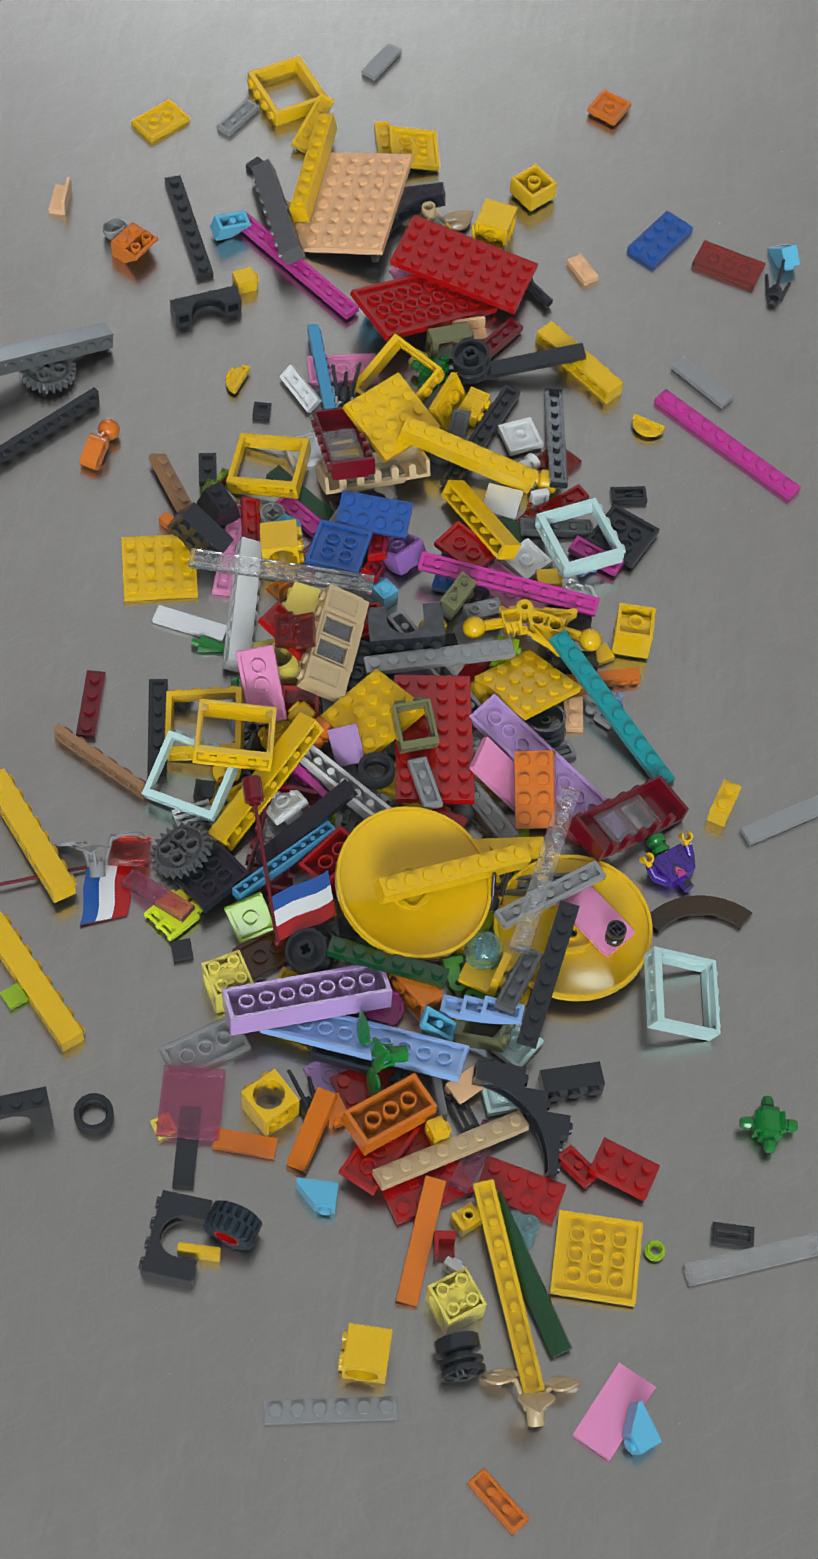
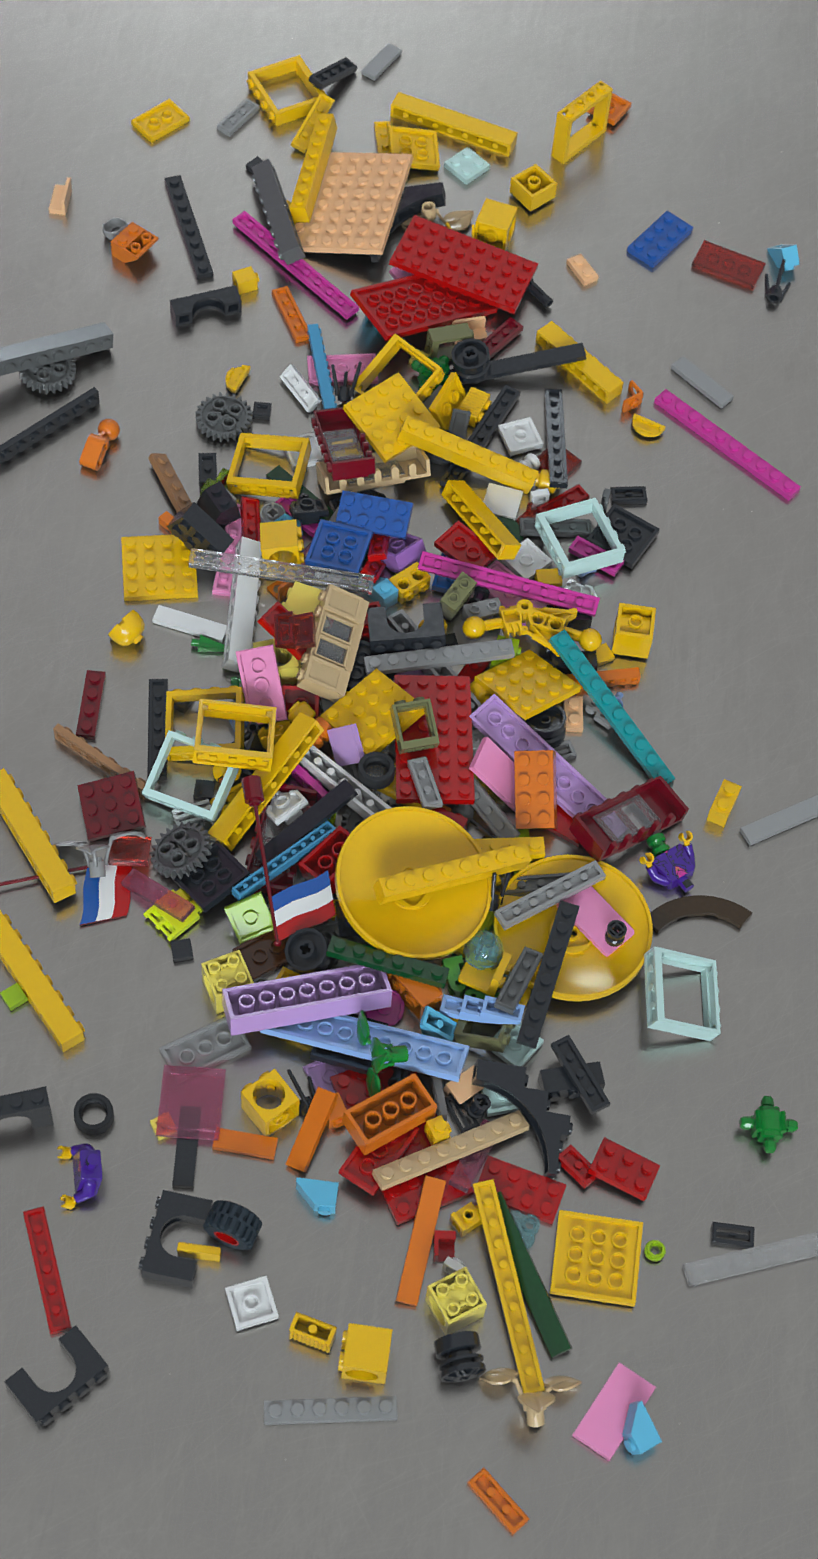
medium azure slope [210,210,251,241] -> none
clear plate [509,786,581,955] -> none
none -> black arch [4,1325,109,1428]
none -> red tile [23,1206,72,1335]
none -> dark purple torso [57,1143,102,1210]
none -> dark red plate [77,771,146,842]
none -> yellow cylinder [108,609,145,646]
none -> dark grey gear [196,392,253,442]
none -> white plate [225,1276,279,1331]
none -> orange tile [272,286,309,343]
none -> black plate [289,493,329,525]
none -> yellow brick [289,1312,337,1353]
none -> black plate [308,57,358,90]
none -> yellow brick [388,562,431,604]
none -> yellow brick [390,92,518,157]
none -> light aqua plate [444,147,490,185]
none -> black bush [466,1093,491,1120]
none -> black plate [550,1035,610,1115]
none -> yellow window [551,80,613,164]
none -> dark grey tile [601,488,611,514]
none -> orange bracket [621,380,644,413]

